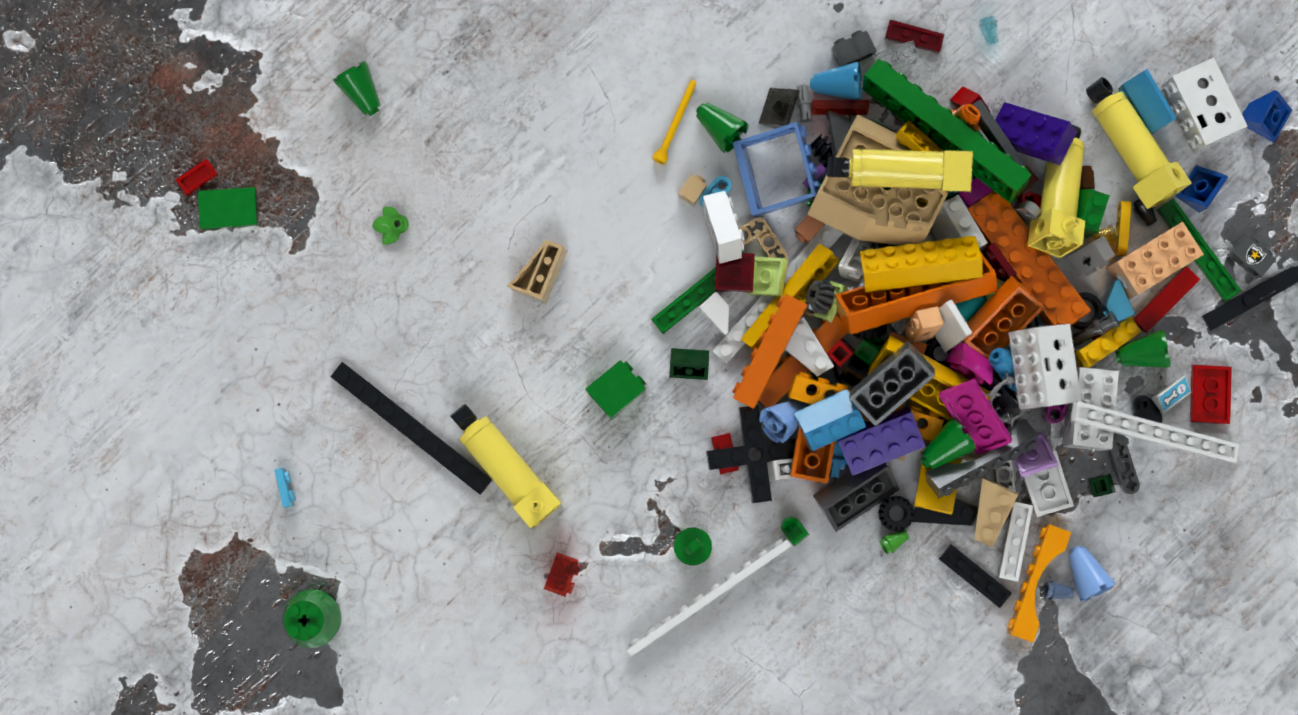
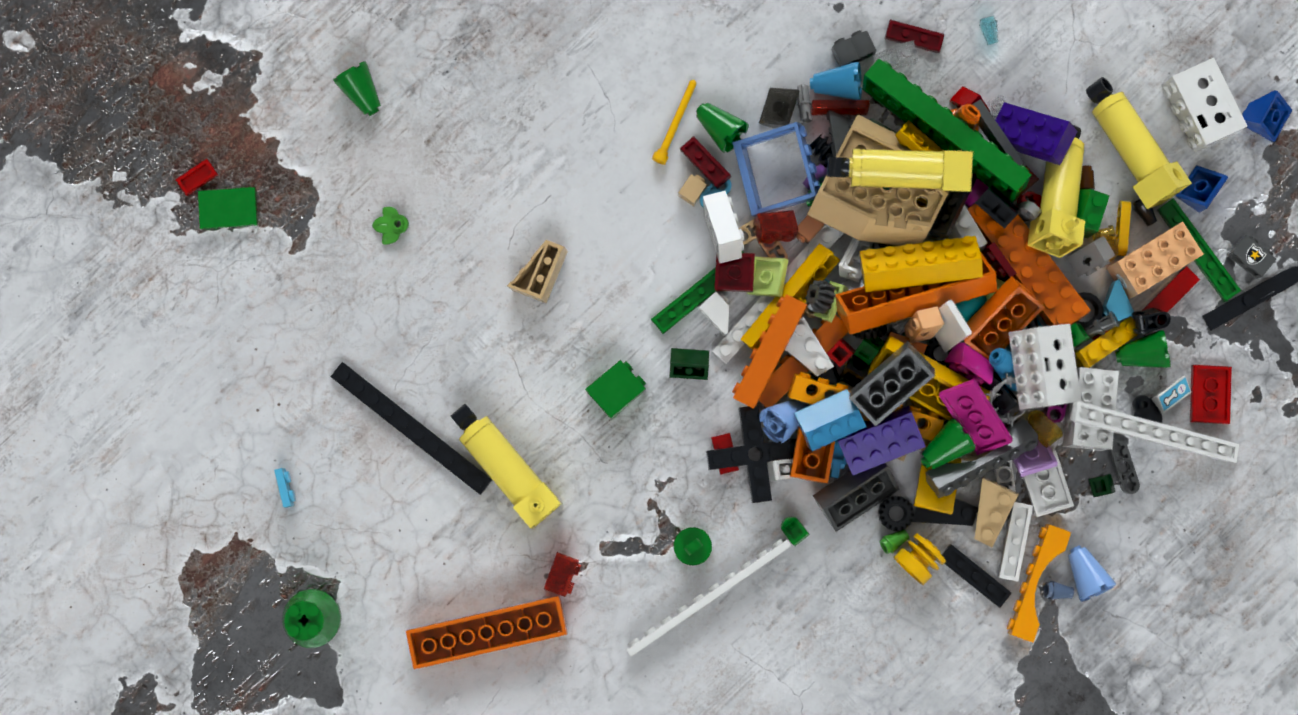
dark azure slope [1118,69,1176,135] -> none
none -> orange brick [406,595,568,669]
none -> dark red tile [679,136,731,189]
none -> clear red brick [753,210,799,244]
none -> yellow wheel [893,533,946,585]
none -> black tile [929,173,977,239]
none -> black brick [976,185,1021,229]
none -> clear yellow piece [1028,410,1063,448]
none -> green brick [1070,323,1091,349]
none -> black piece [1131,308,1171,334]

